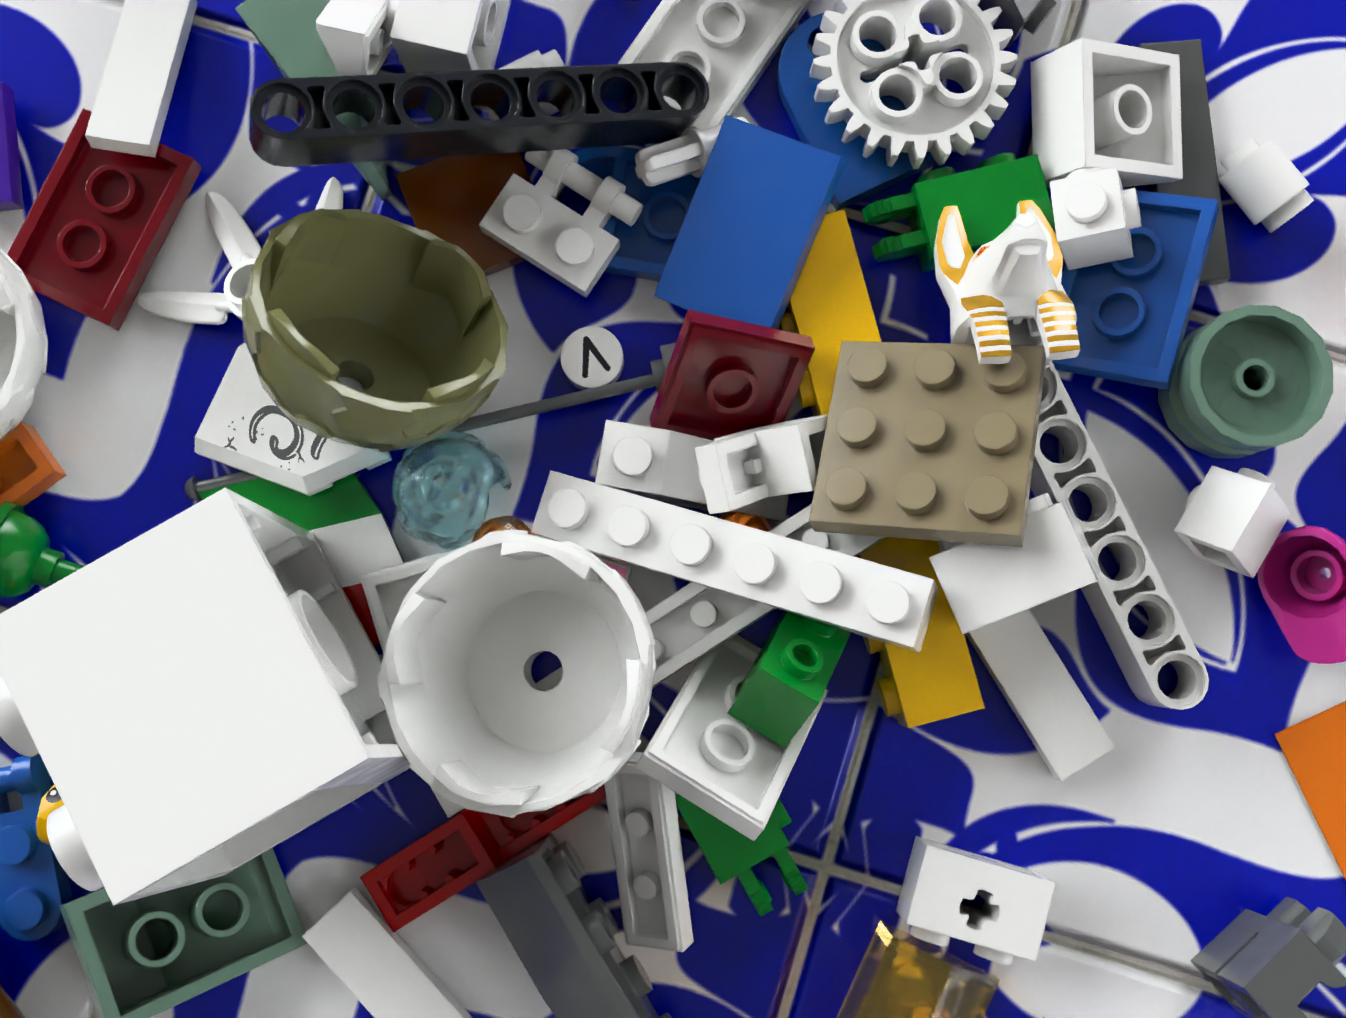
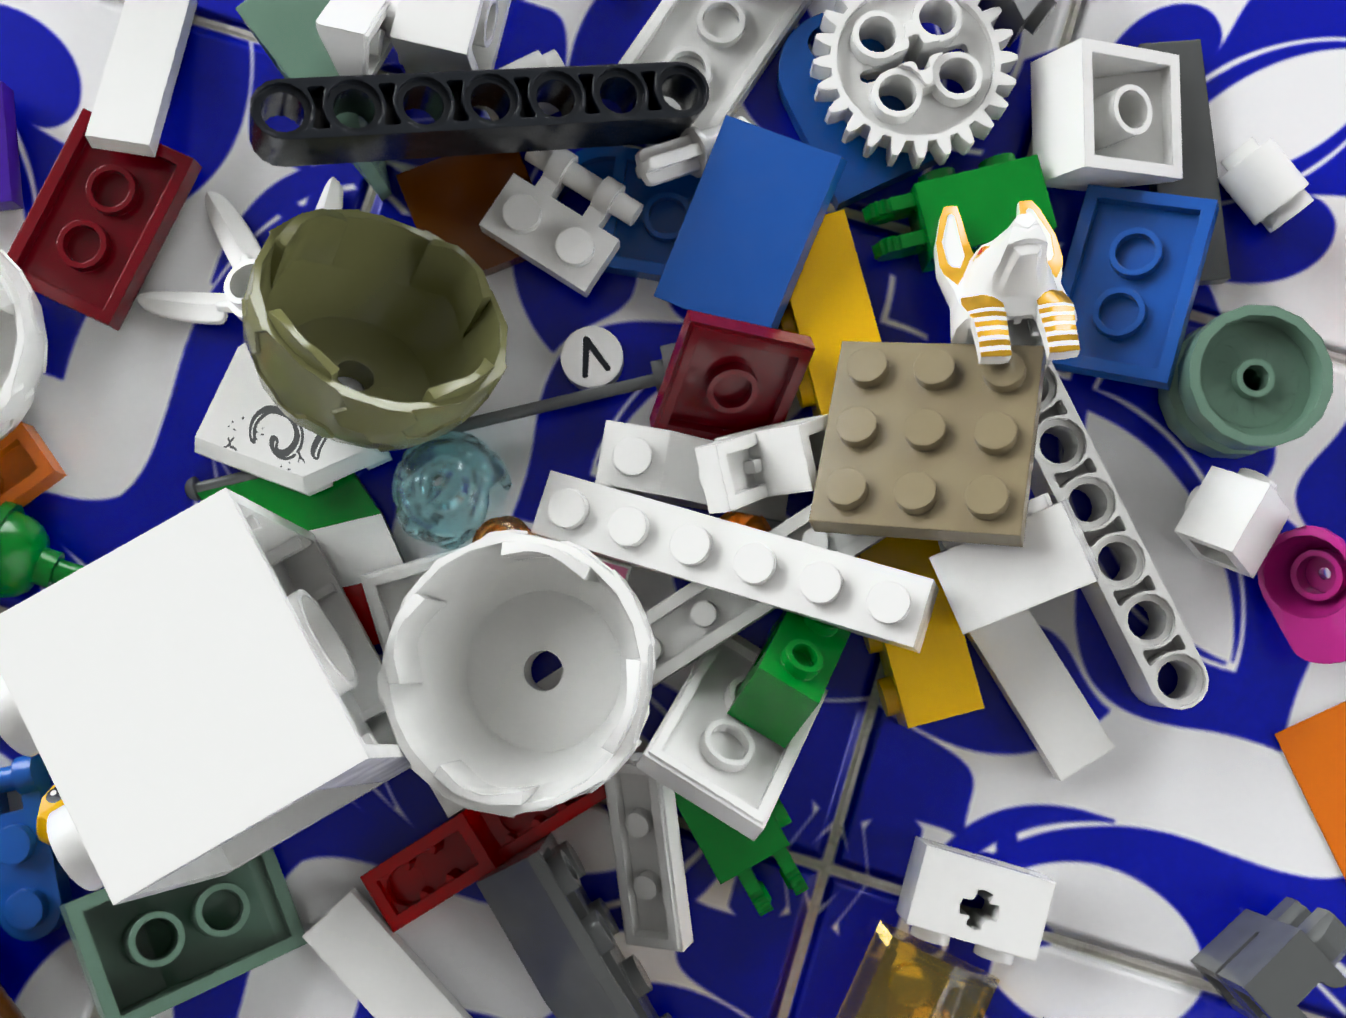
white brick [1050,167,1142,270] -> none

